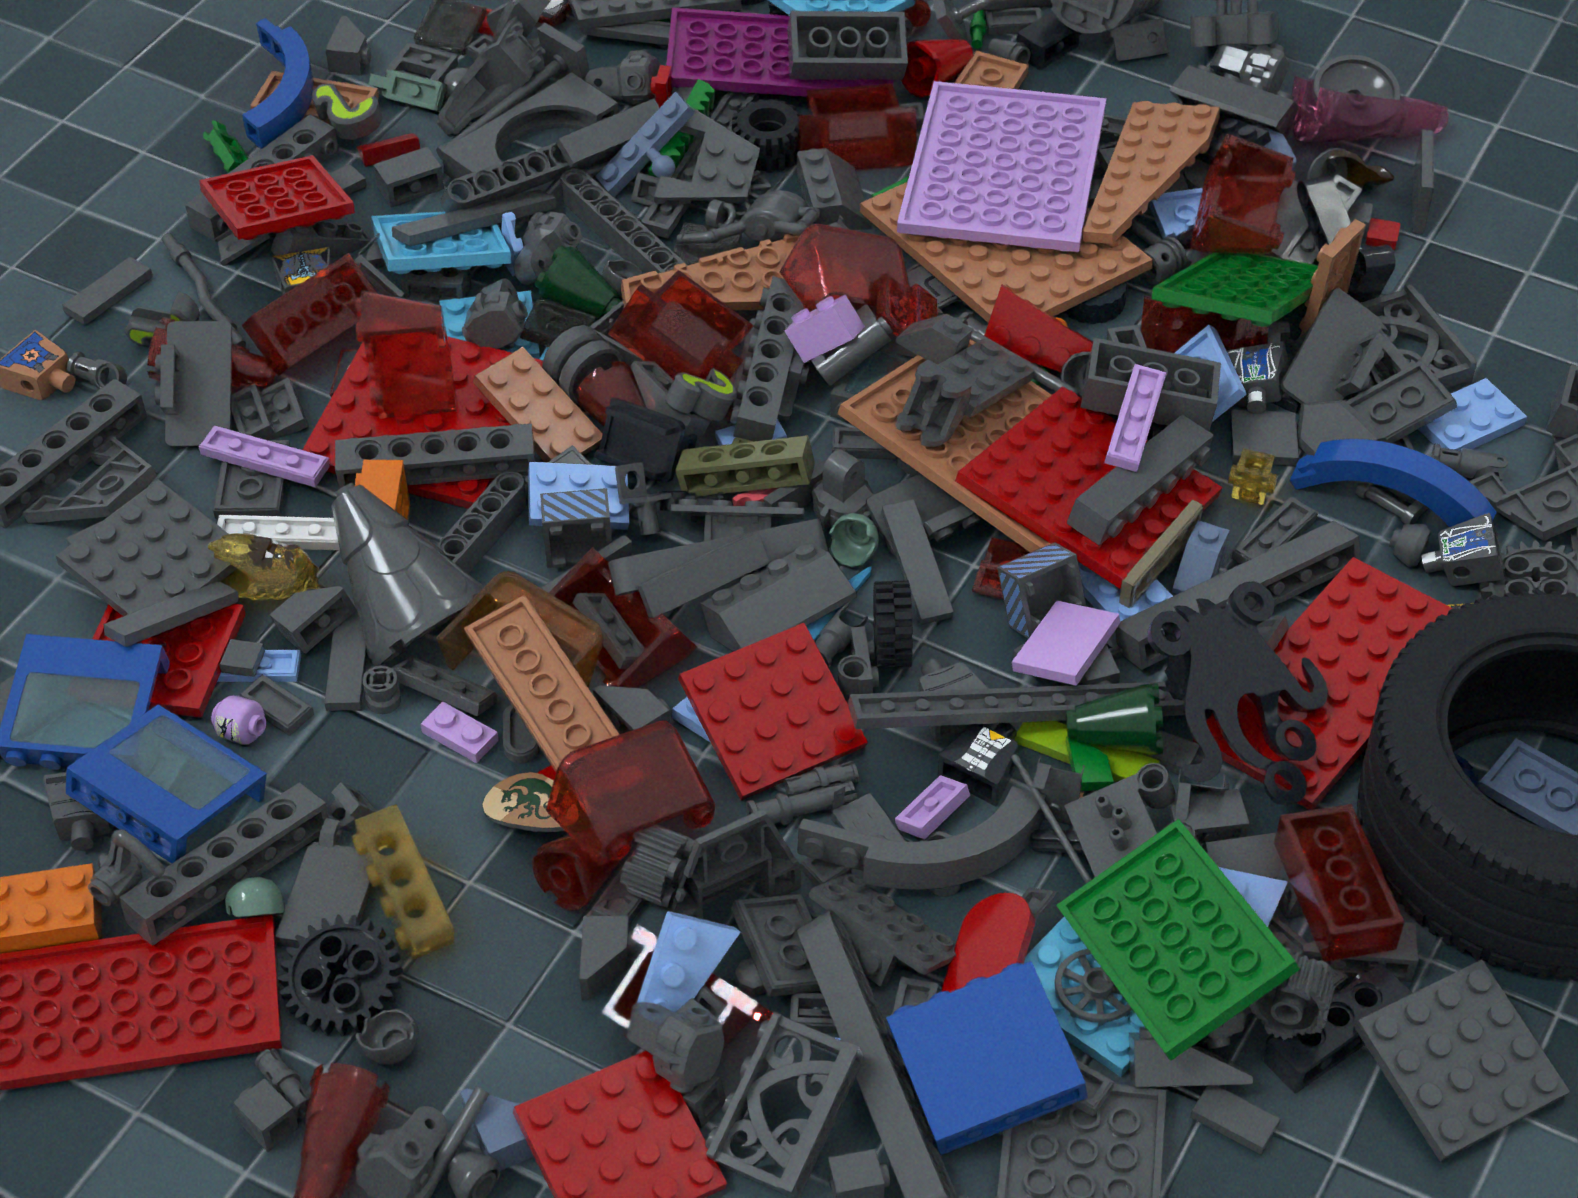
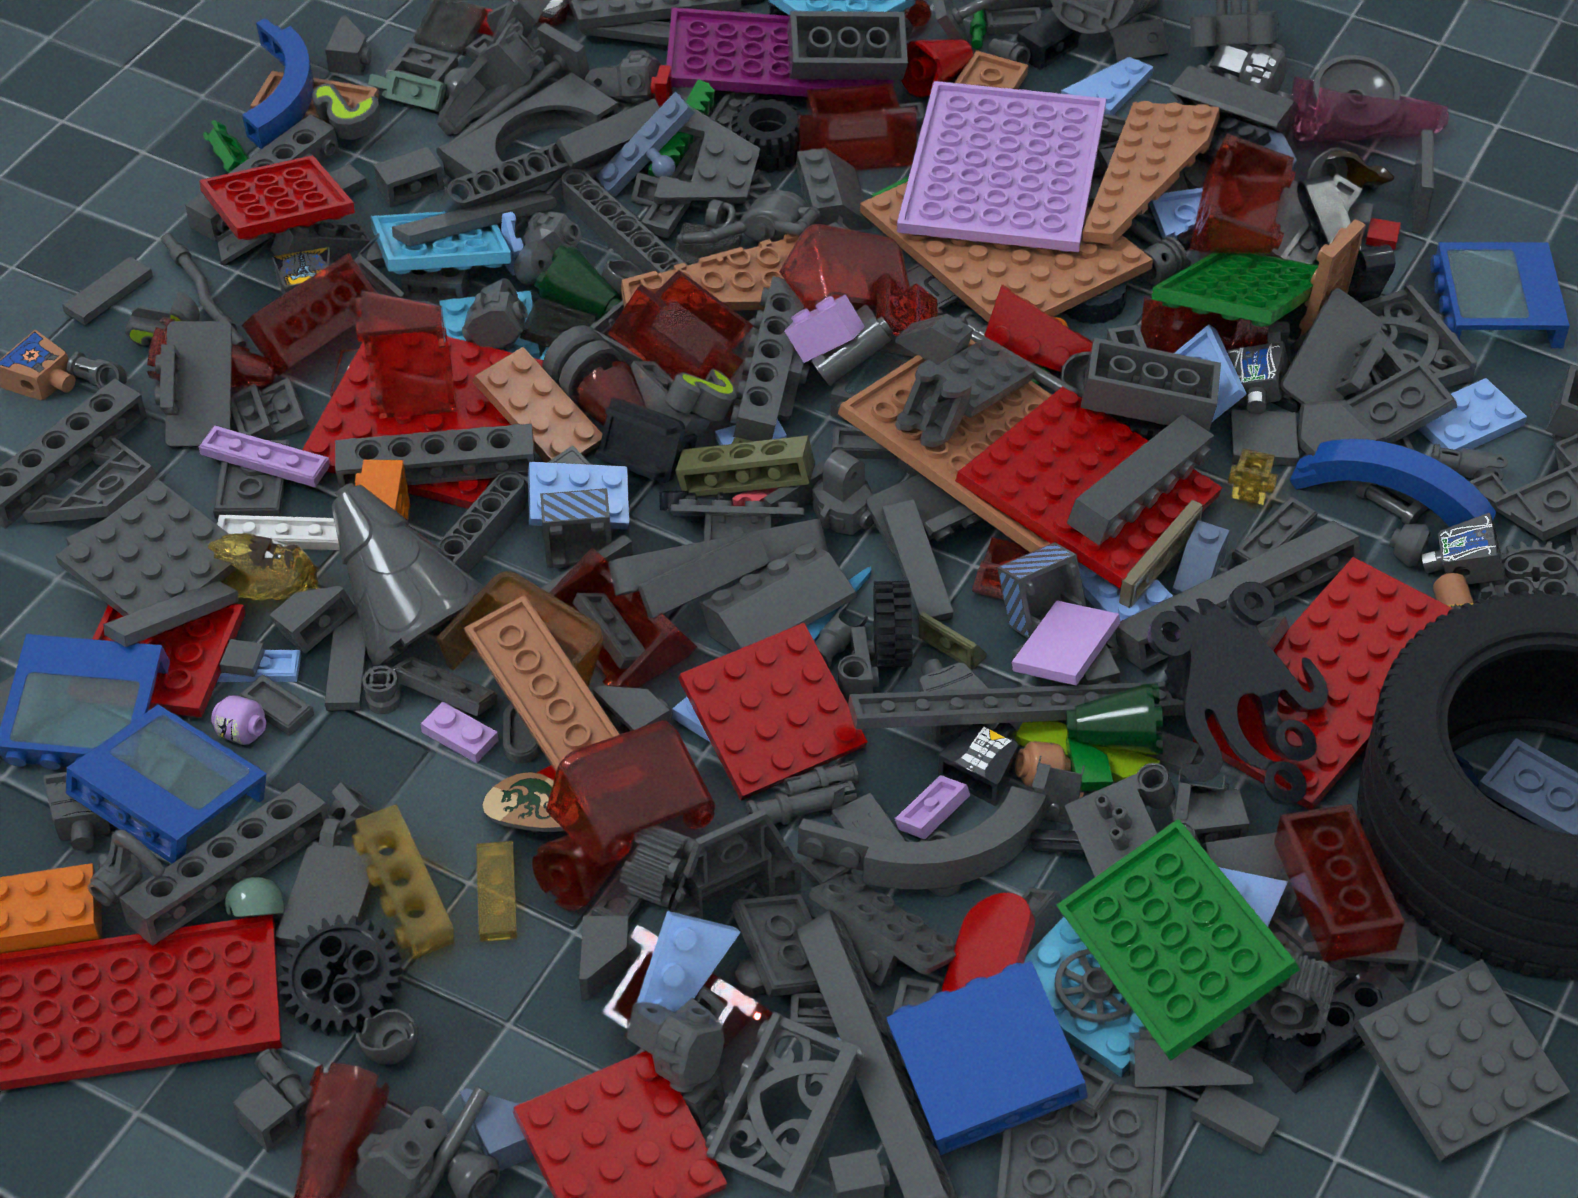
red slope [357,133,420,167] -> none
dark grey bracket [615,462,672,535] -> none
sand green hair [829,513,879,568] -> none
dark grey piece [1011,754,1092,883] -> none
lavender tile [1104,364,1166,472] -> none
none -> clear yellow tile [476,841,517,942]
none -> olive slope [919,612,987,670]
none -> nougat head [1015,741,1071,787]
none -> light blue wing [1061,57,1153,115]
none -> panel [1430,242,1570,348]
none -> nougat brick [1433,573,1474,605]

